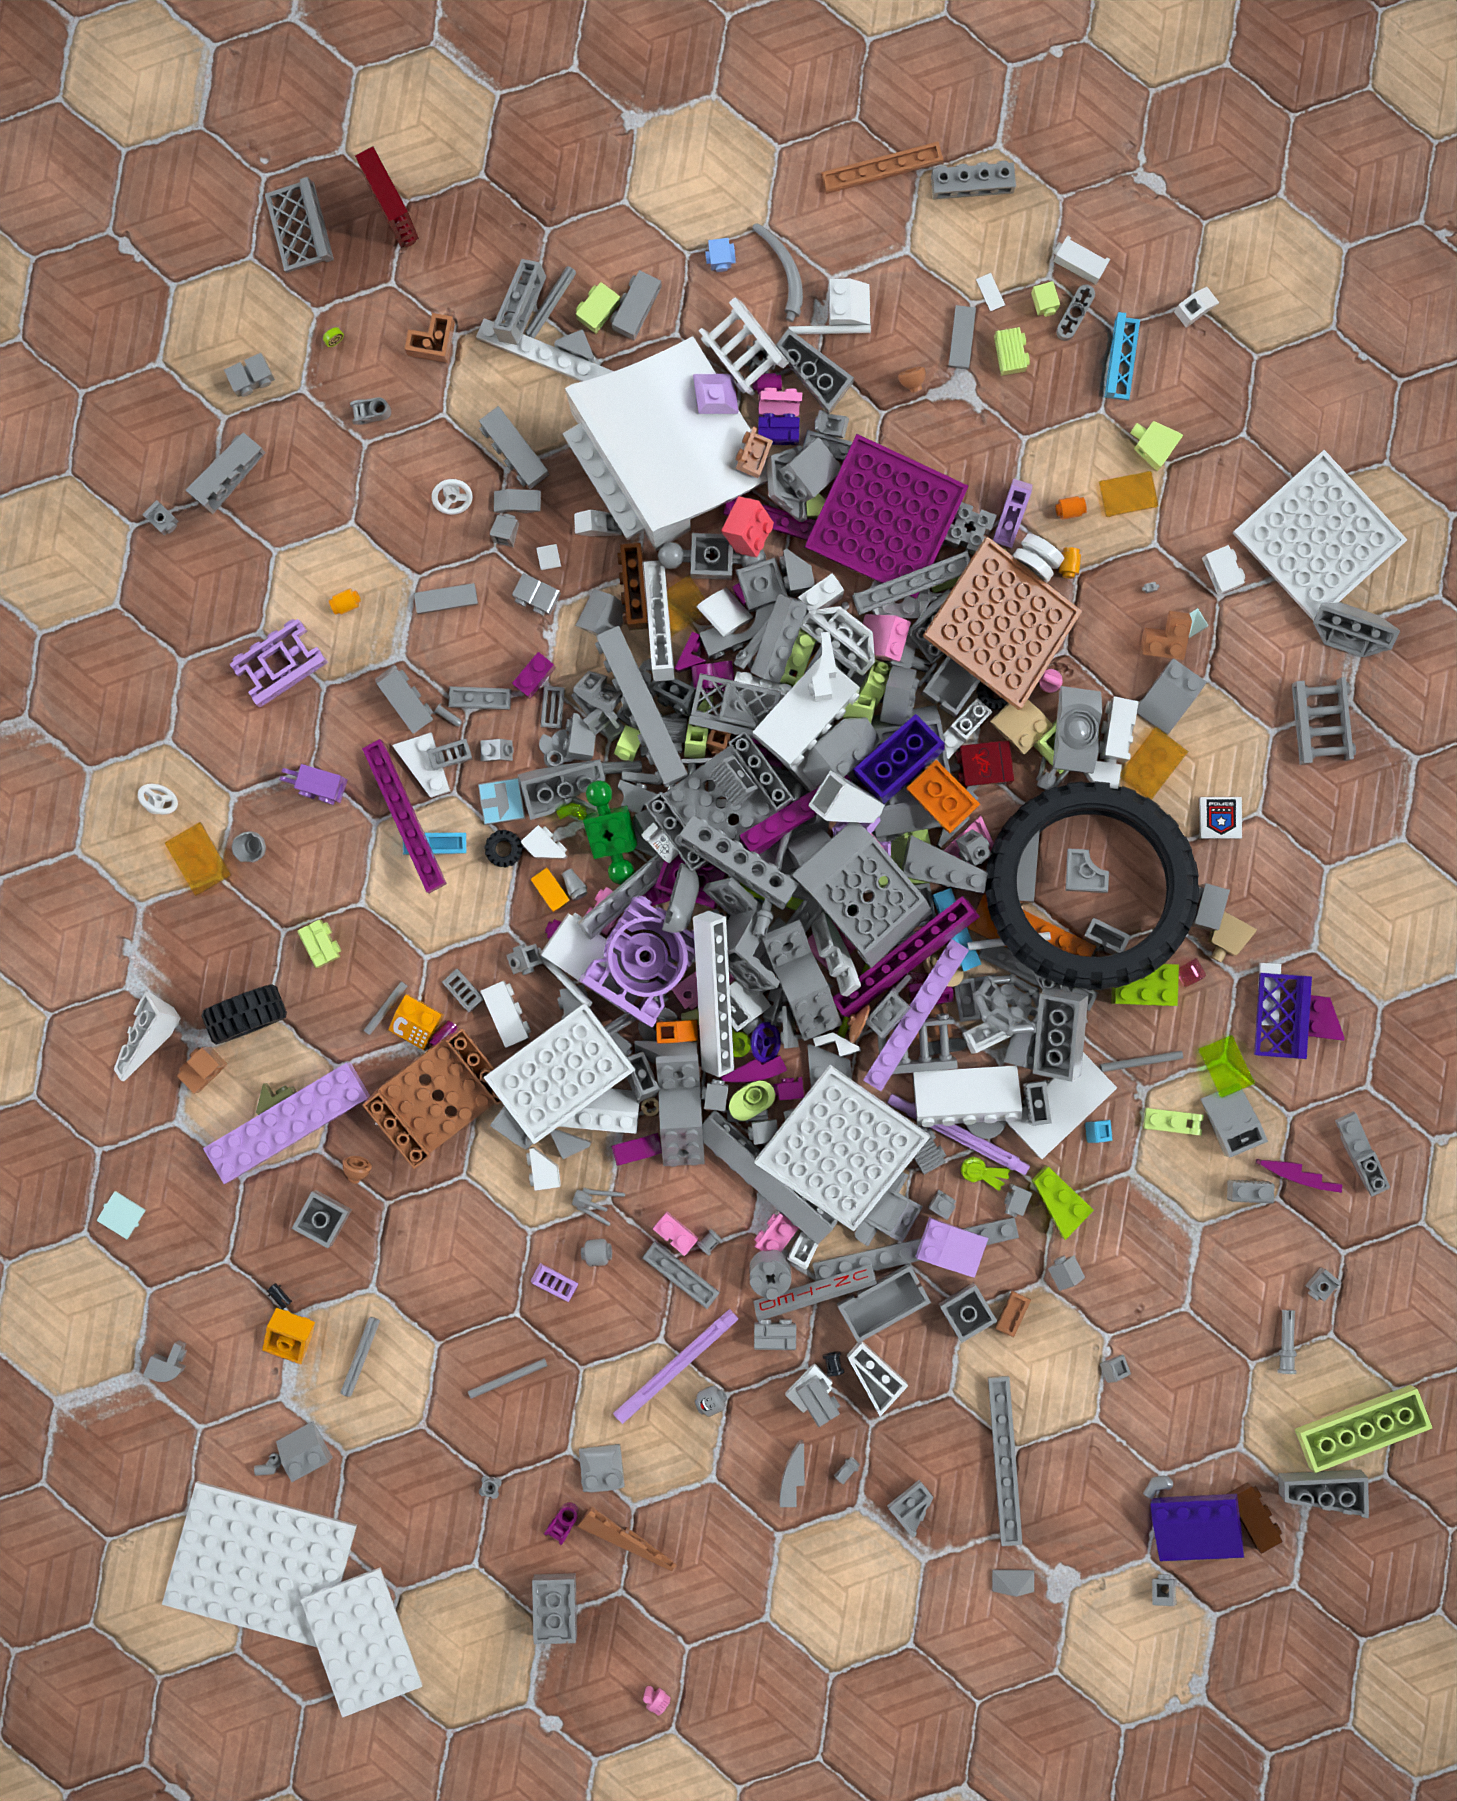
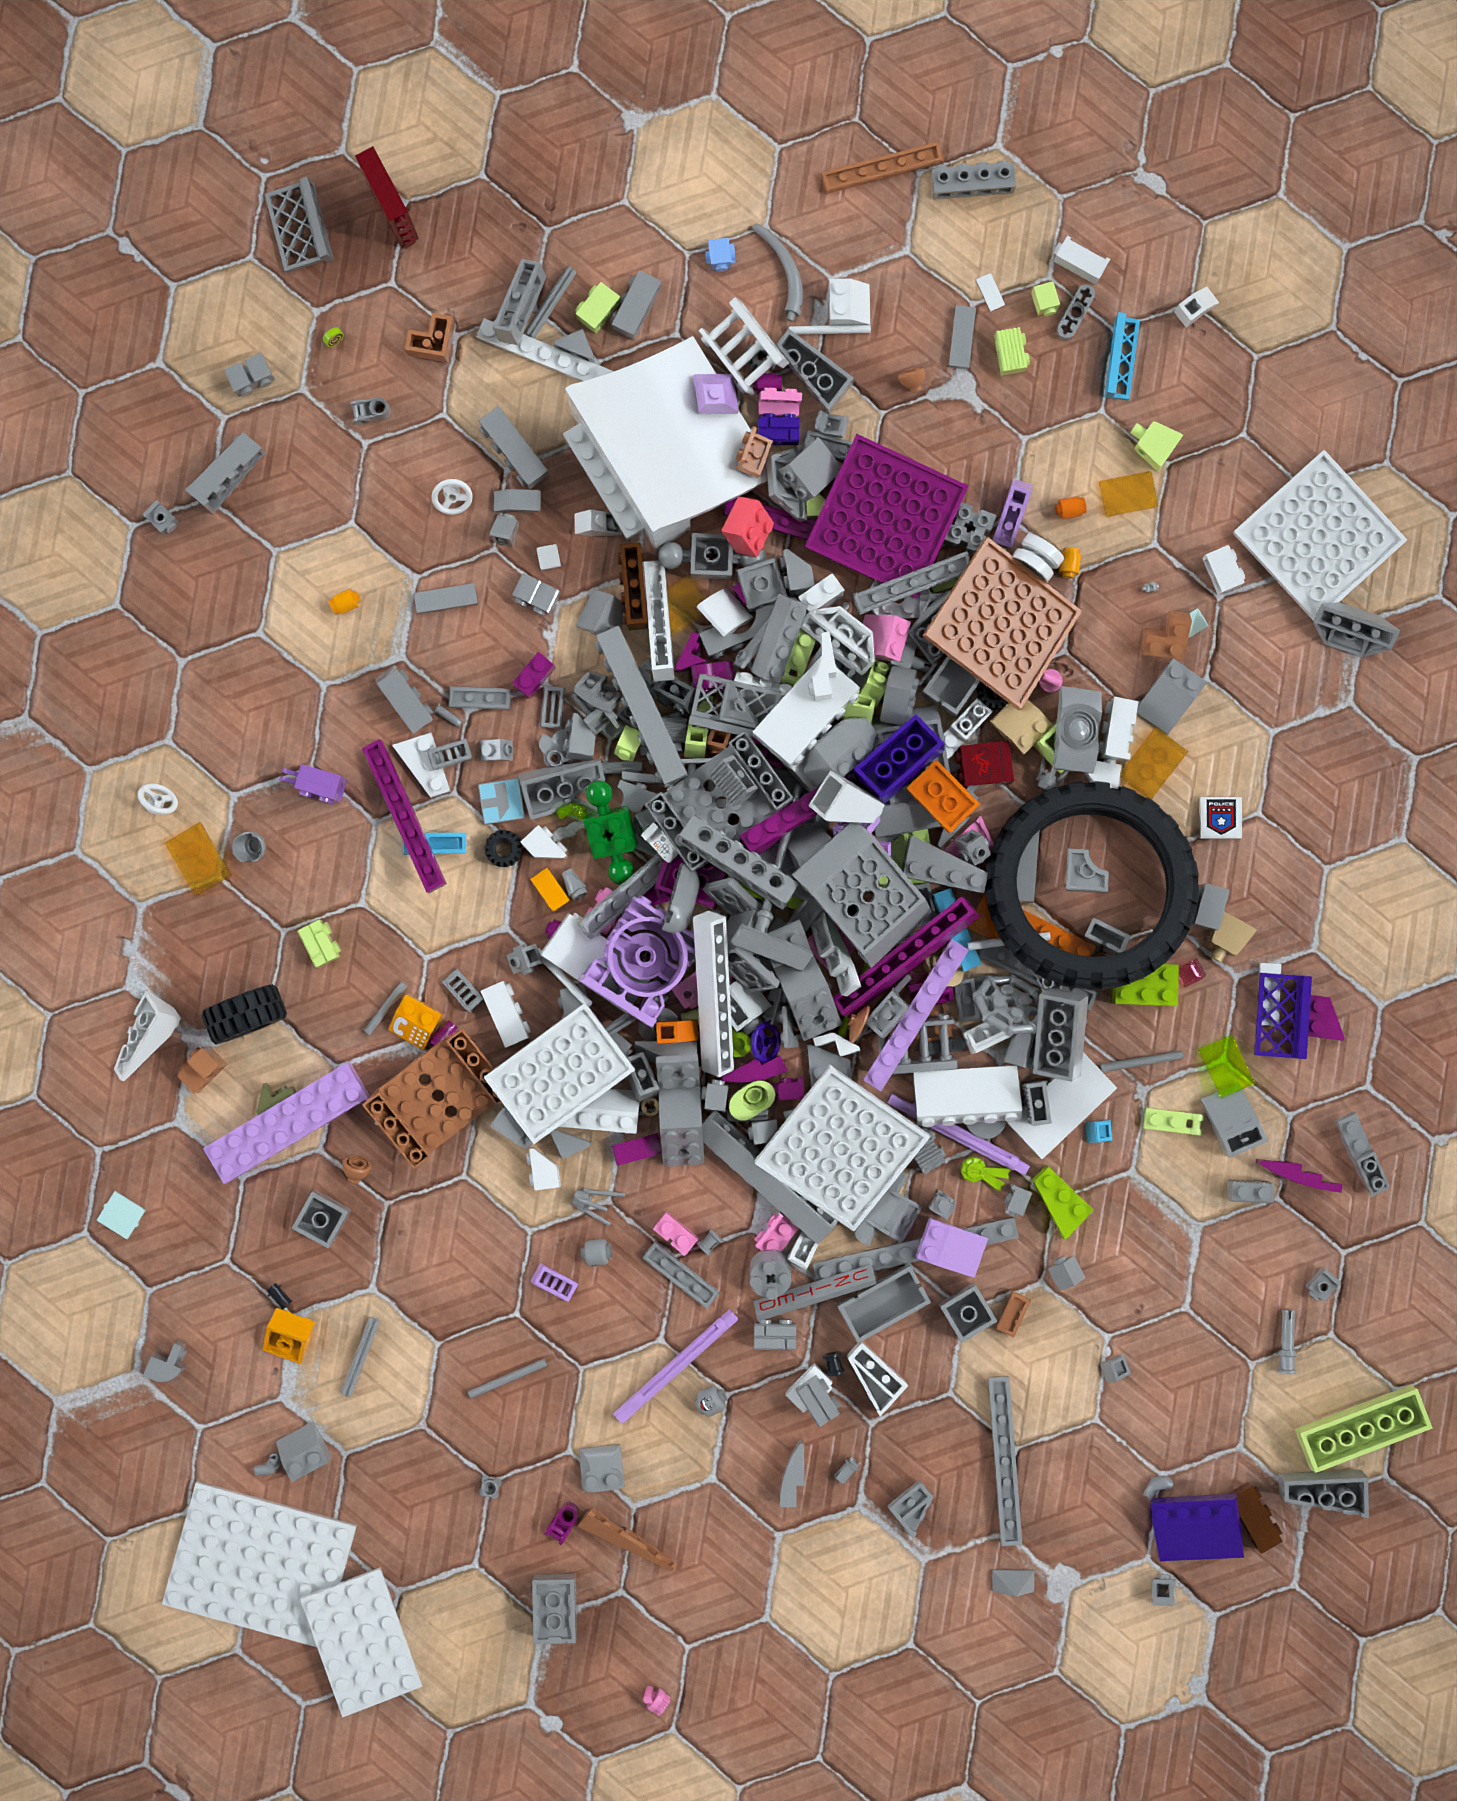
lavender fence [230,619,329,707] -> none
light grey fence [1292,677,1356,765] -> none
none -> light grey tile [731,924,813,971]

